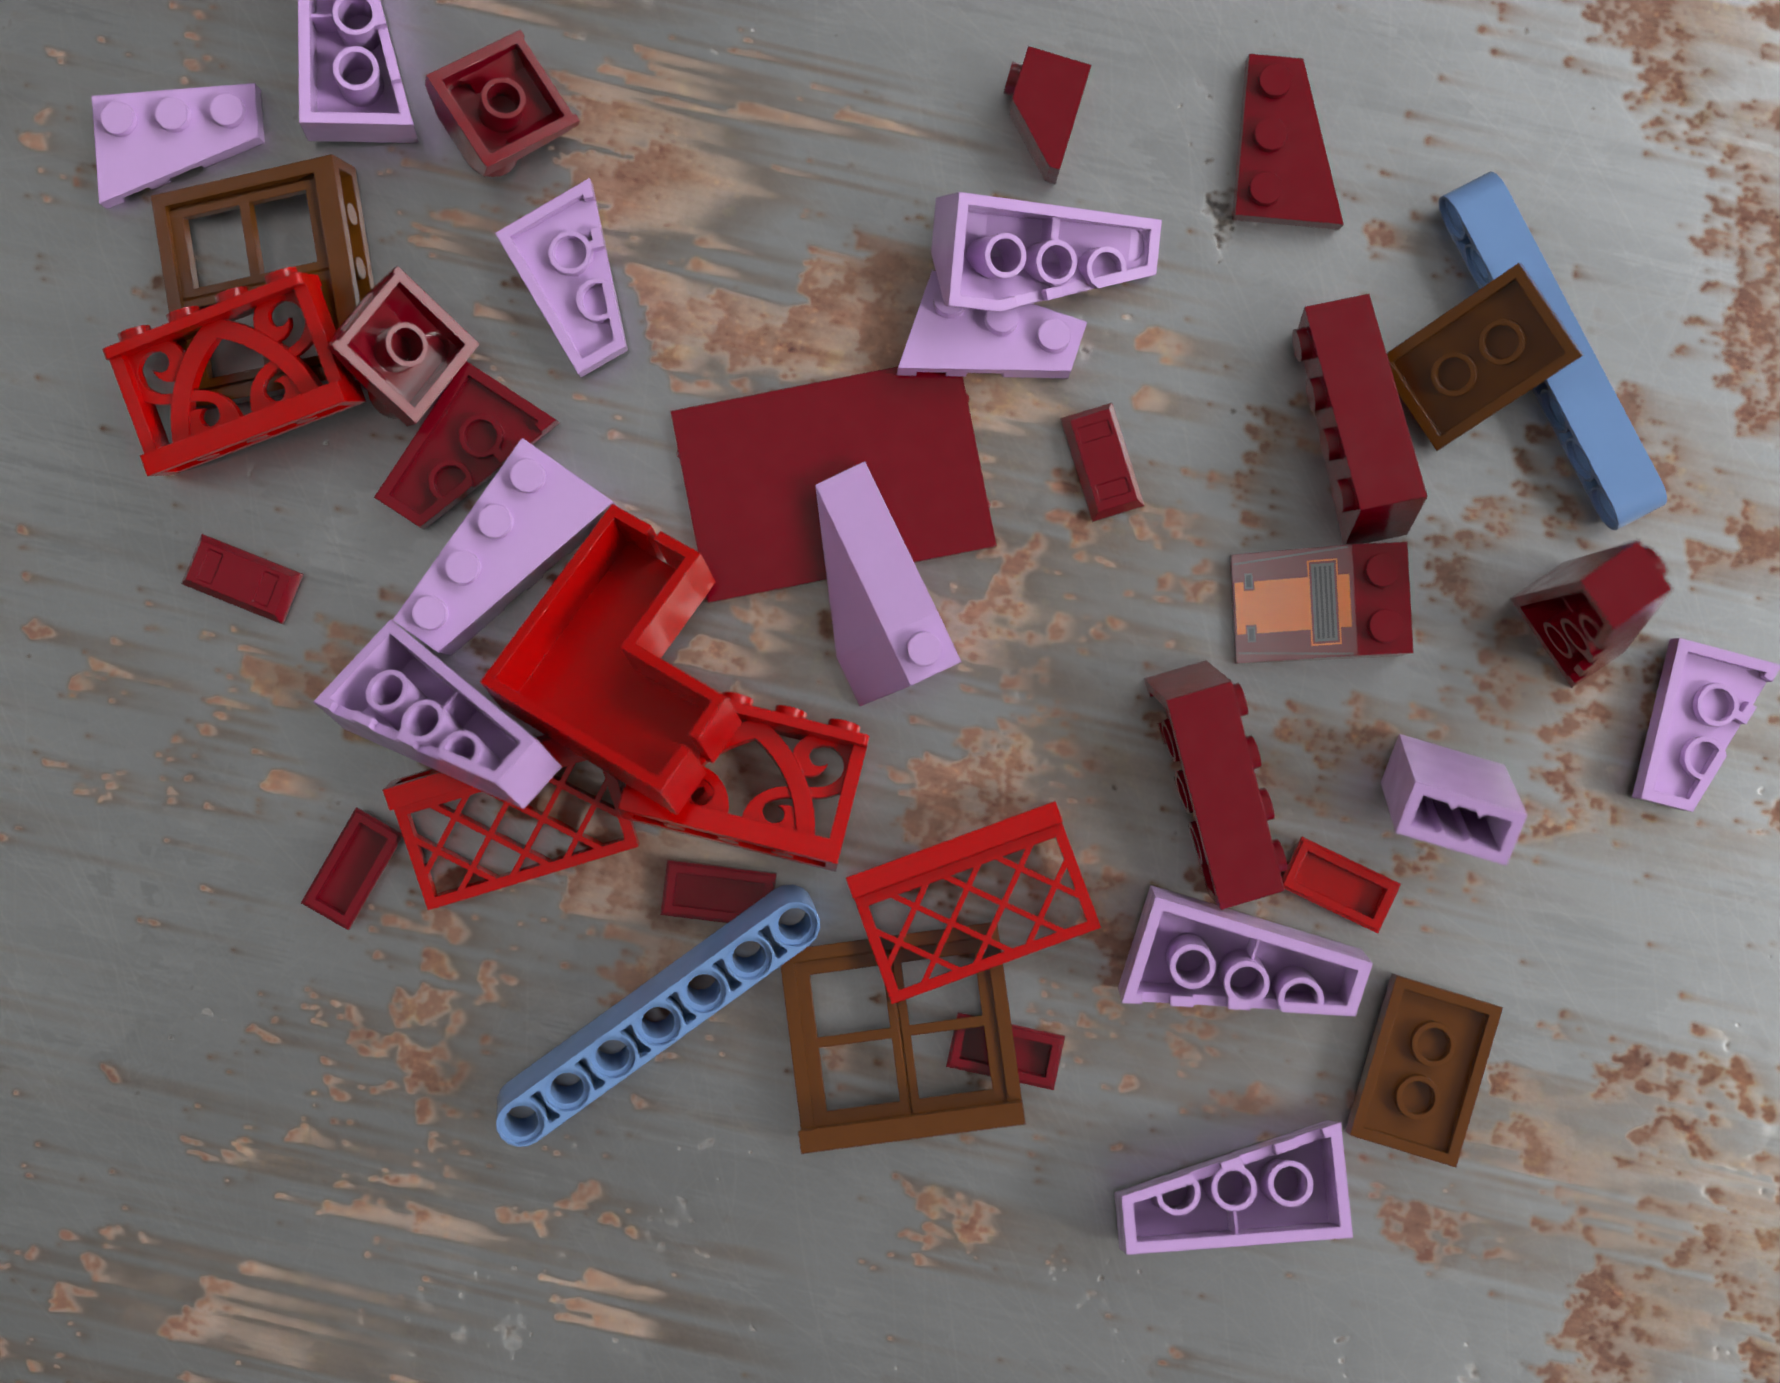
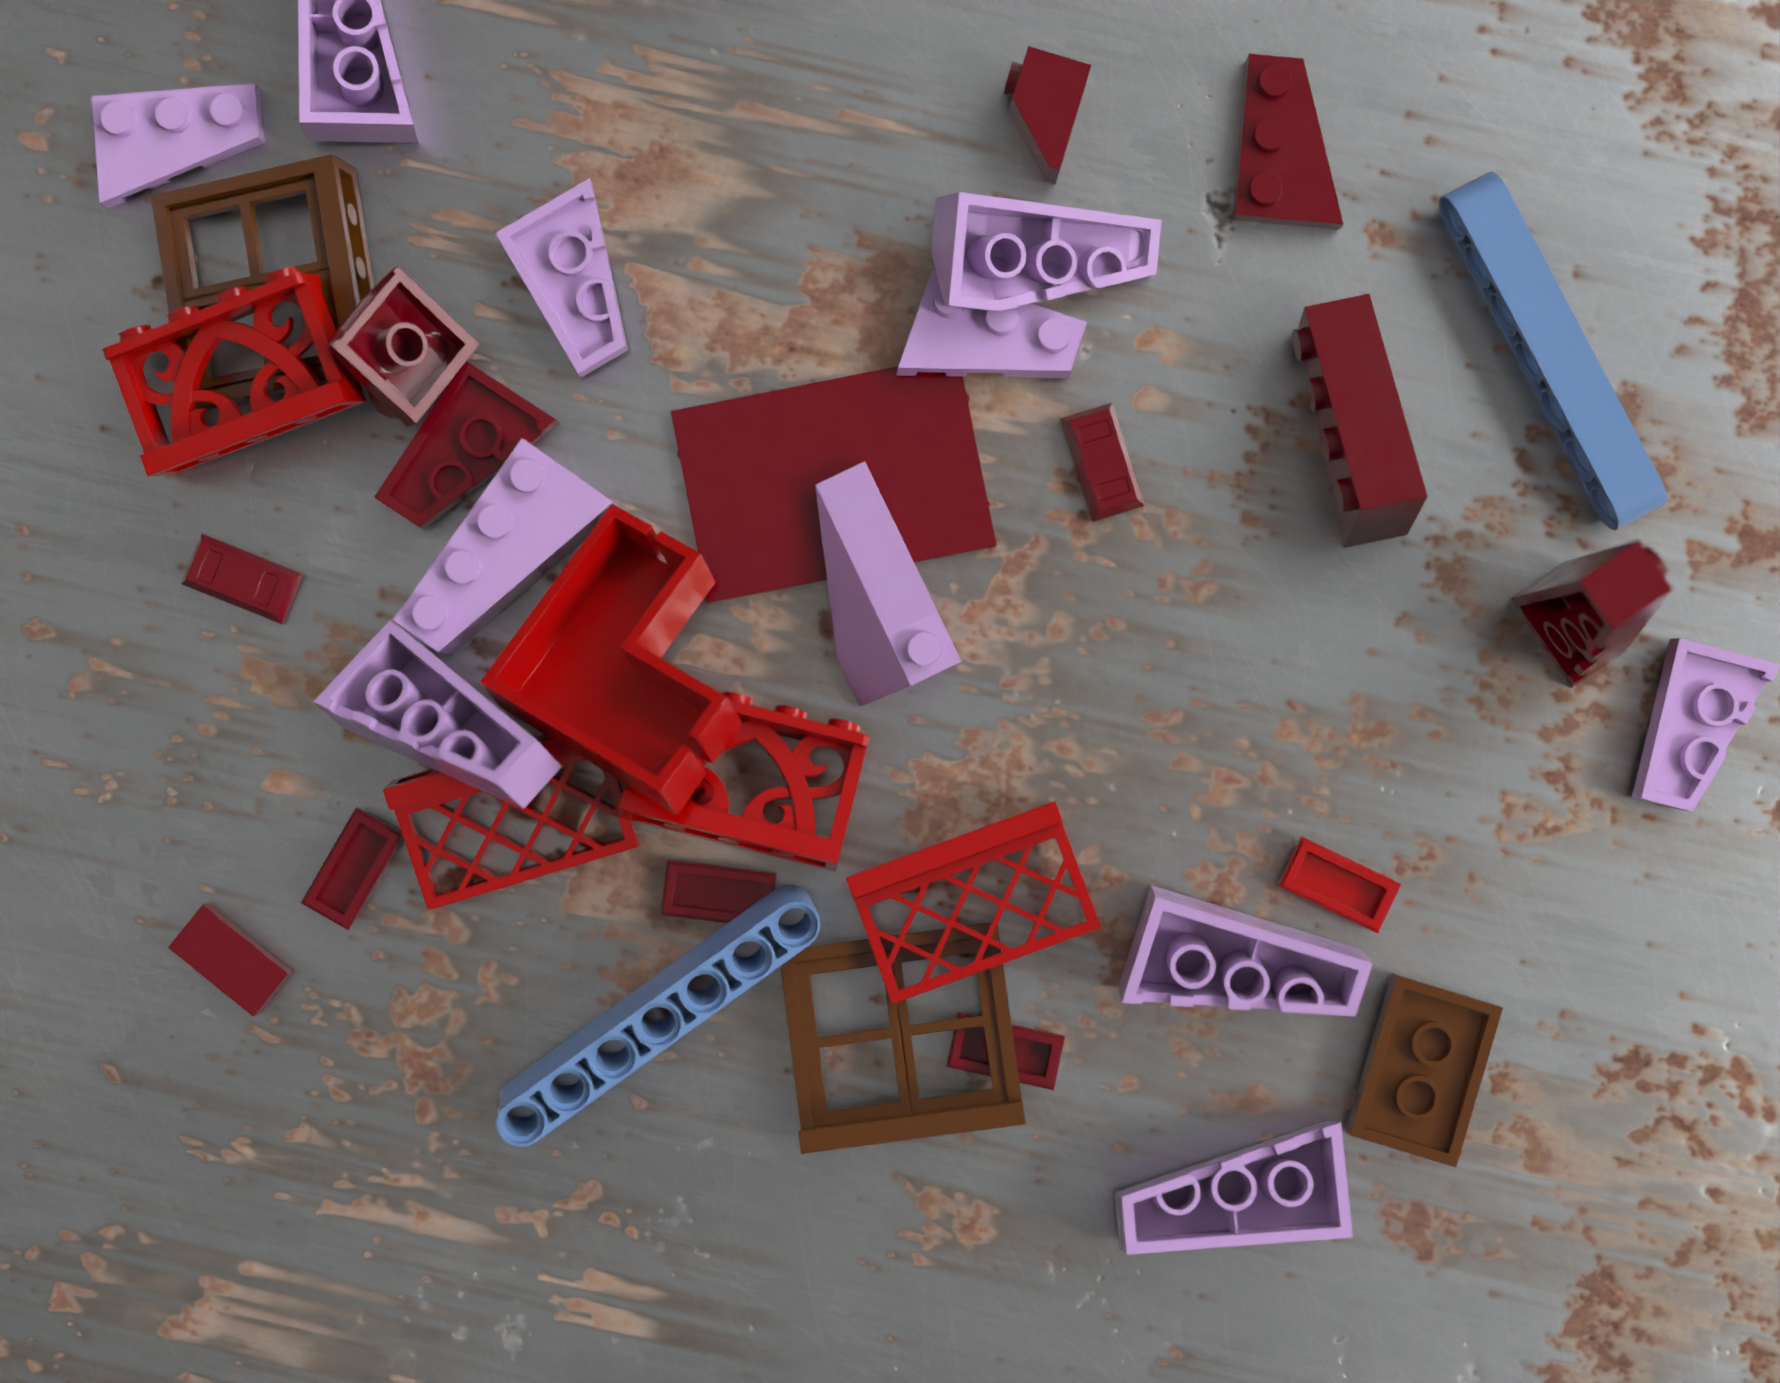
dark red slope [425,29,580,177] -> none
dark red wedge [1144,660,1288,910] -> none
dark red slope [1230,542,1414,664] -> none
lavender brick [1380,734,1527,866] -> none
reddish brown plate [1387,263,1584,451] -> none
none -> dark red tile [168,903,293,1017]

